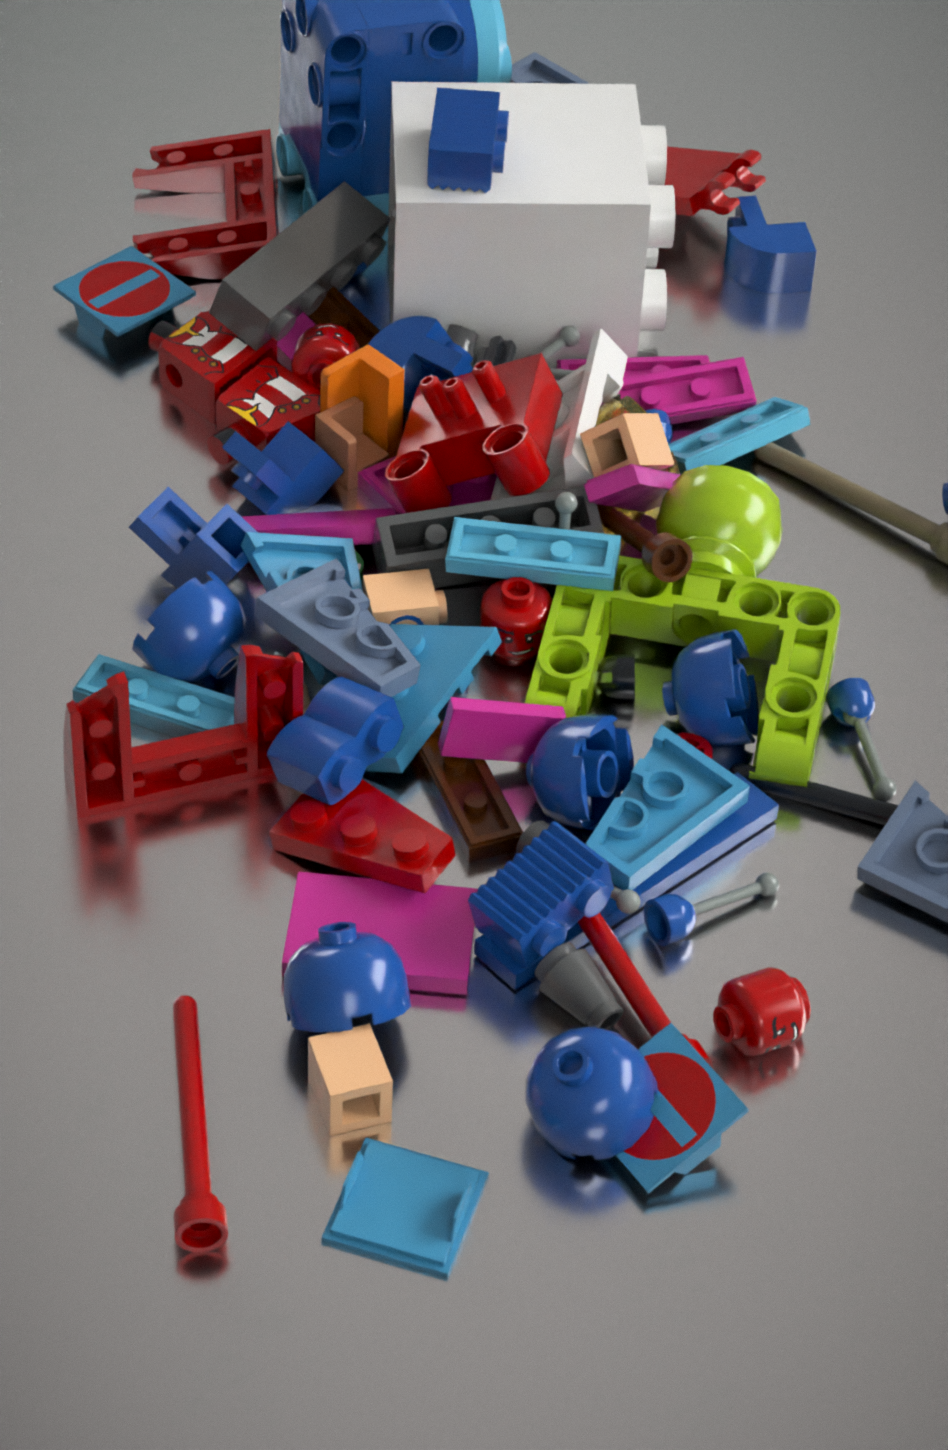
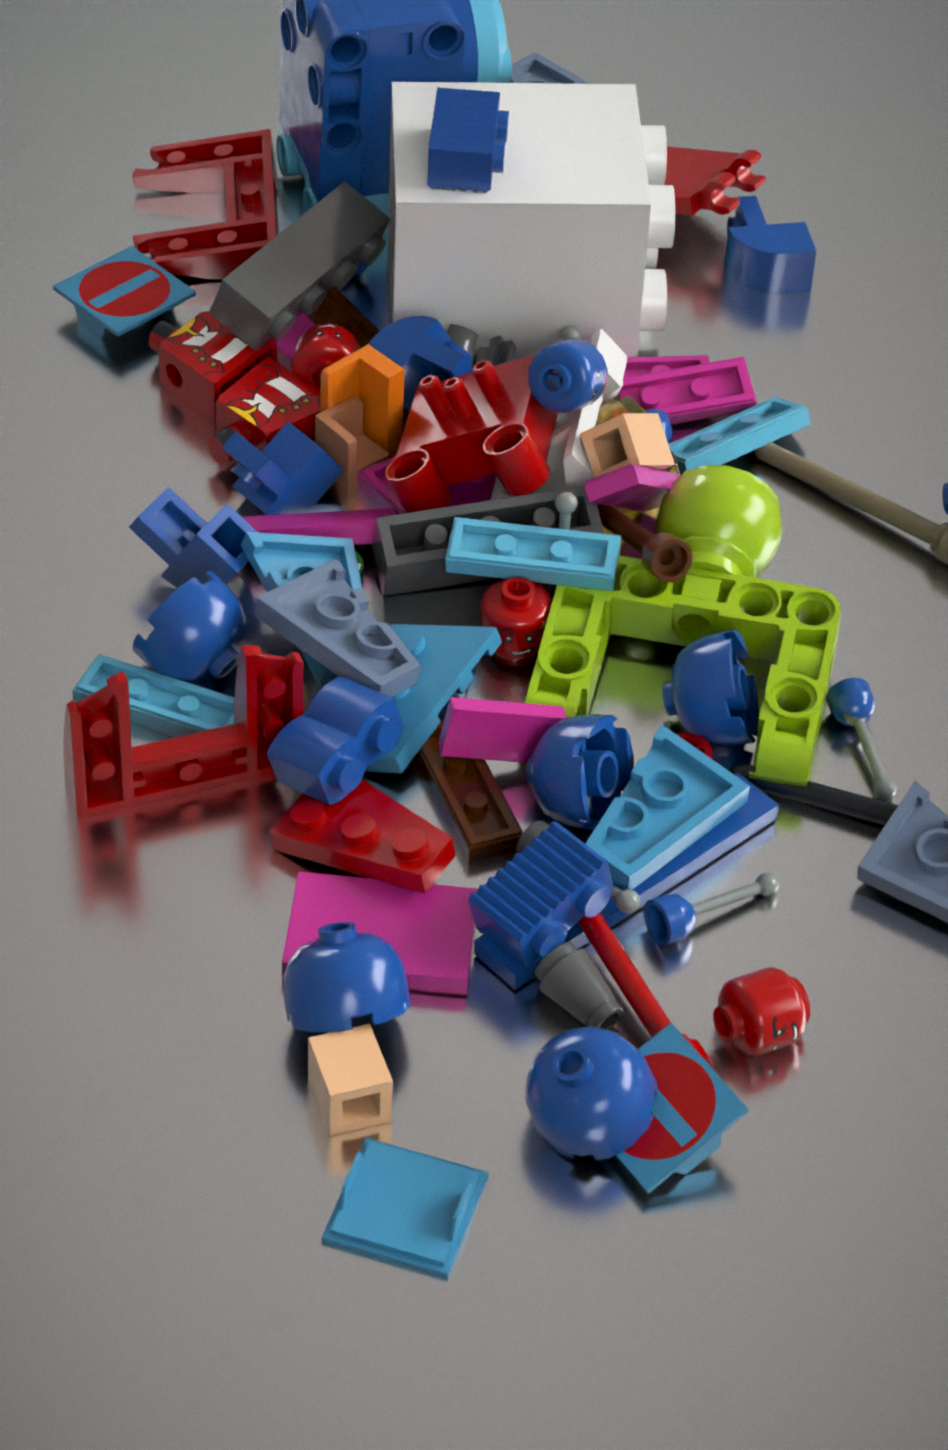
red piece [173,995,228,1252] -> none
light nougat brick [363,569,448,626] -> none
black hinge [596,654,635,700] -> none
none -> blue head [528,339,608,413]

